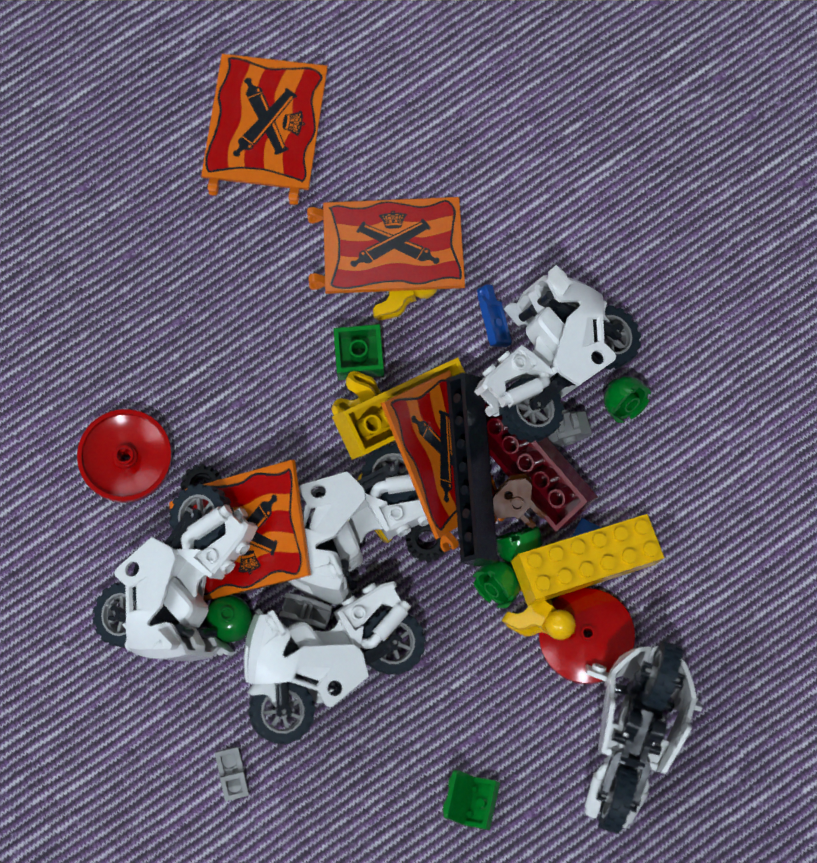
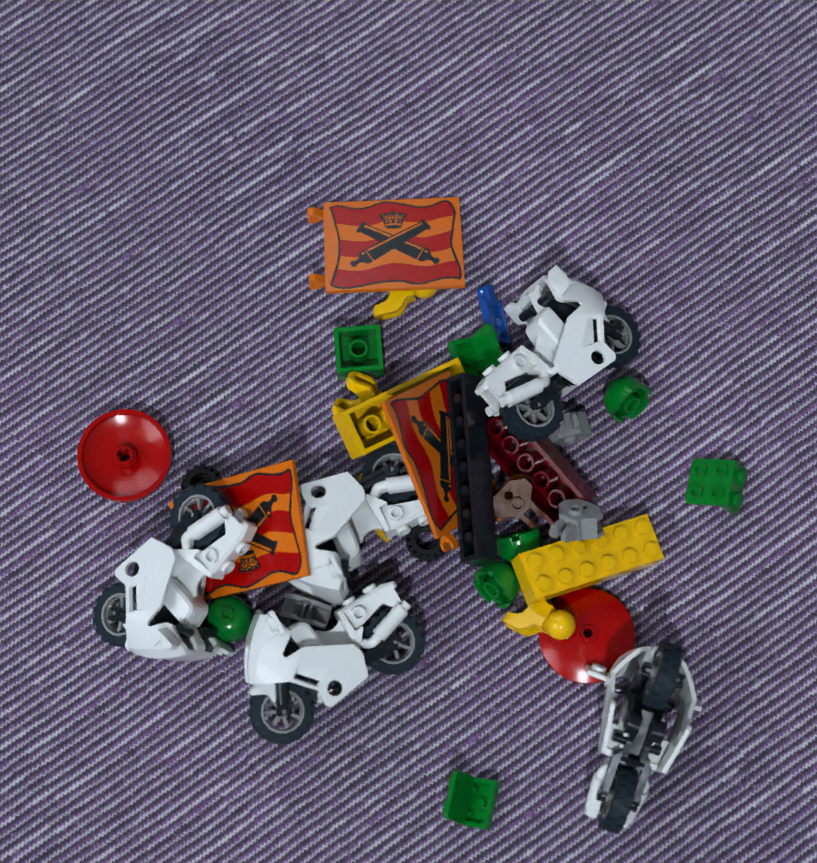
flag [201,54,328,205] -> none
light grey slope [215,746,249,802] -> none
none -> green bracket [447,323,504,378]
none -> light grey hinge [549,499,604,543]
none -> green bracket [685,458,748,514]

